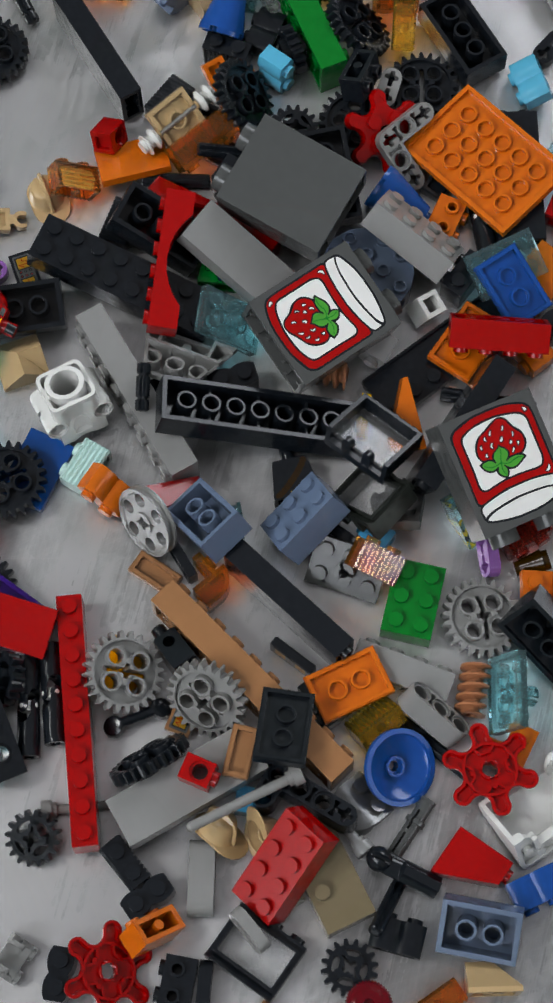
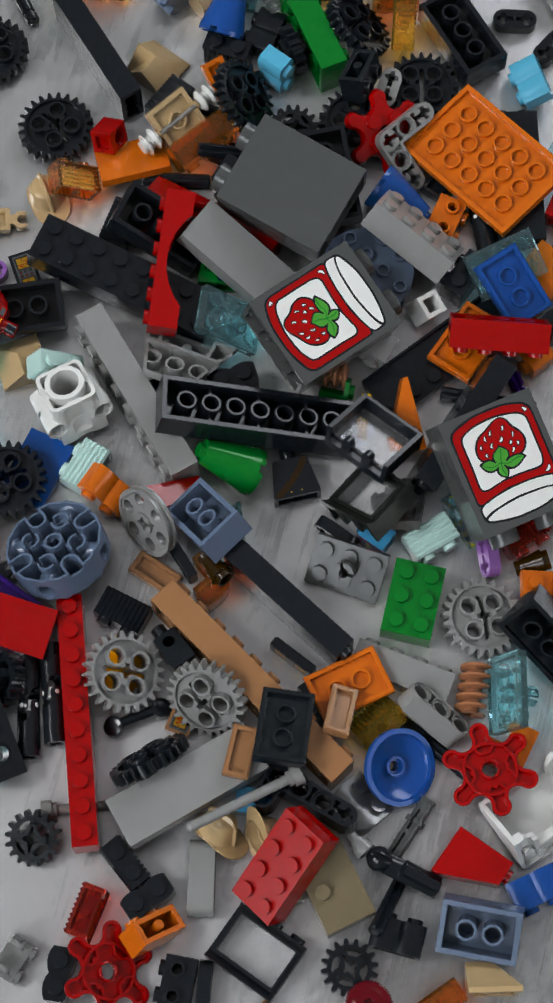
black axle [135,362,151,412] -> none
red brick [177,752,221,793] -> none
light grey beam [228,906,271,954] -> none
sand blue brick [260,471,351,565] -> none
brick [345,535,407,587] -> none
none -> sand blue brick [5,500,111,600]
none -> black gear [18,92,94,165]
none -> light aqua brick [26,348,84,381]
none -> clear red brick [63,882,110,944]
none -> black brick [93,586,153,637]
none -> tan slope [127,40,190,94]
none -> green cone [194,439,267,495]
none -> dark brown cone [198,552,234,587]
none -> green bracket [318,378,356,401]
none -> medium nougat tile [322,683,359,740]
none -> light aqua brick [401,511,460,564]
none -> black beam [492,9,537,34]
none -> dark purple piece [508,369,527,393]

